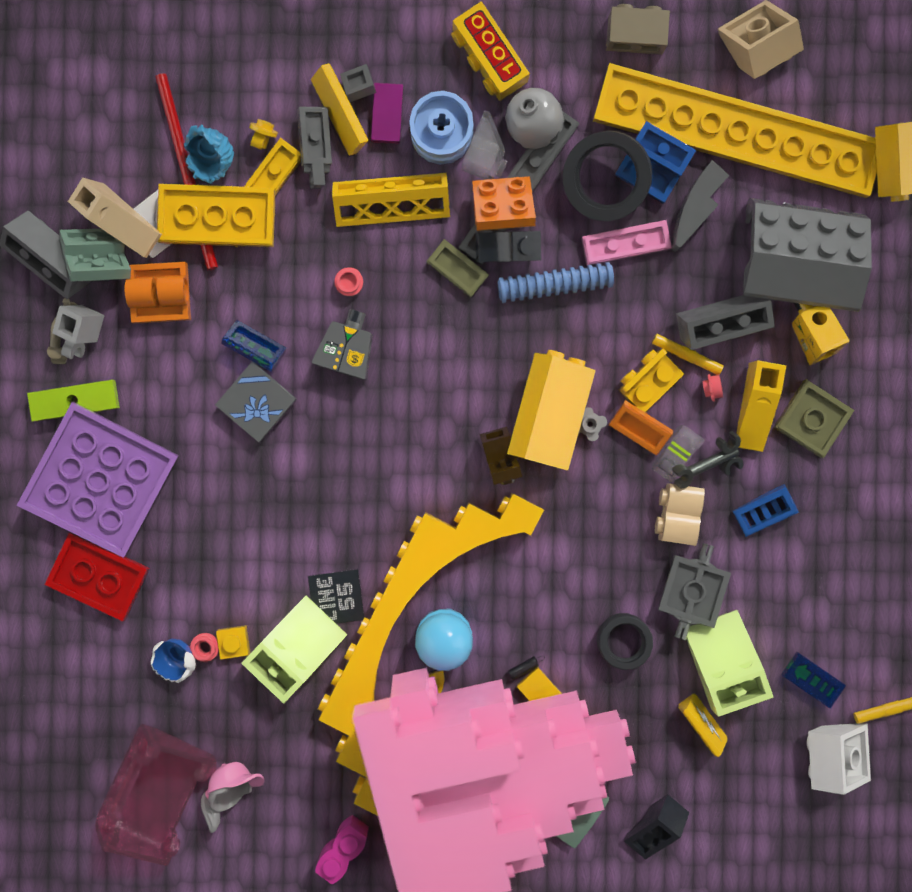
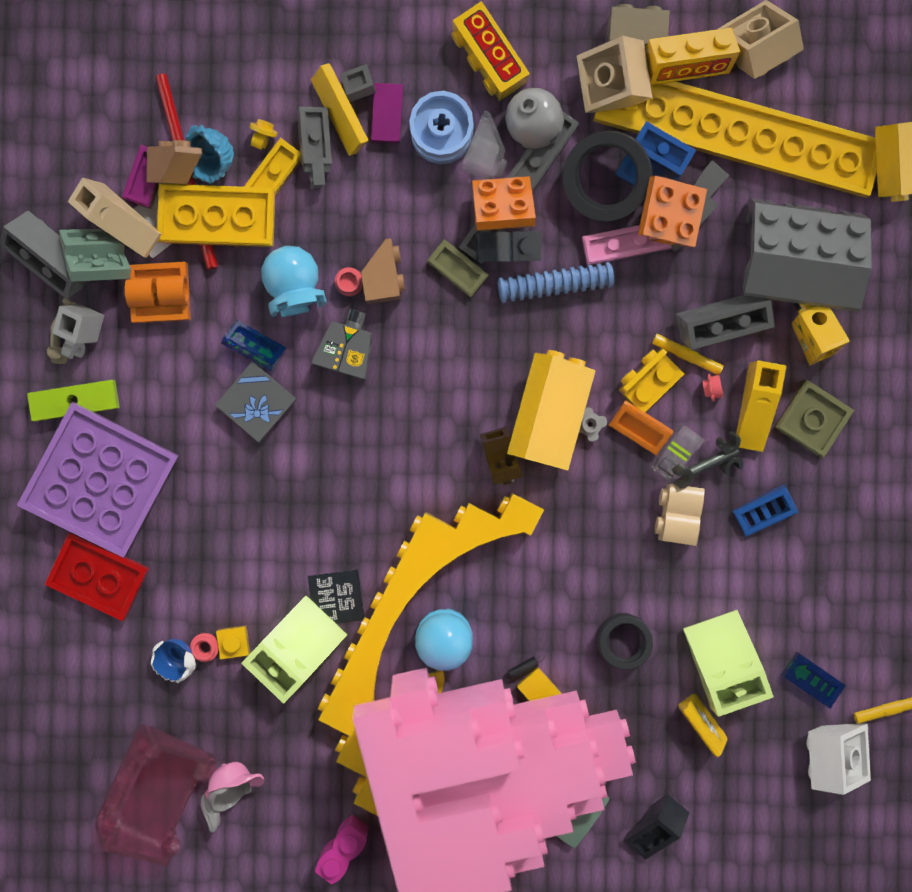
yellow fence [332,173,450,227] -> none
dark grey plate [658,543,731,640] -> none
none -> magenta tile [122,144,160,209]
none -> medium nougat slope [147,140,202,184]
none -> medium azure tile [261,246,327,317]
none -> medium nougat slope [361,238,405,304]
none -> tan slope [577,36,652,113]
none -> orange plate [638,176,707,248]
none -> yellow brick [645,28,740,85]

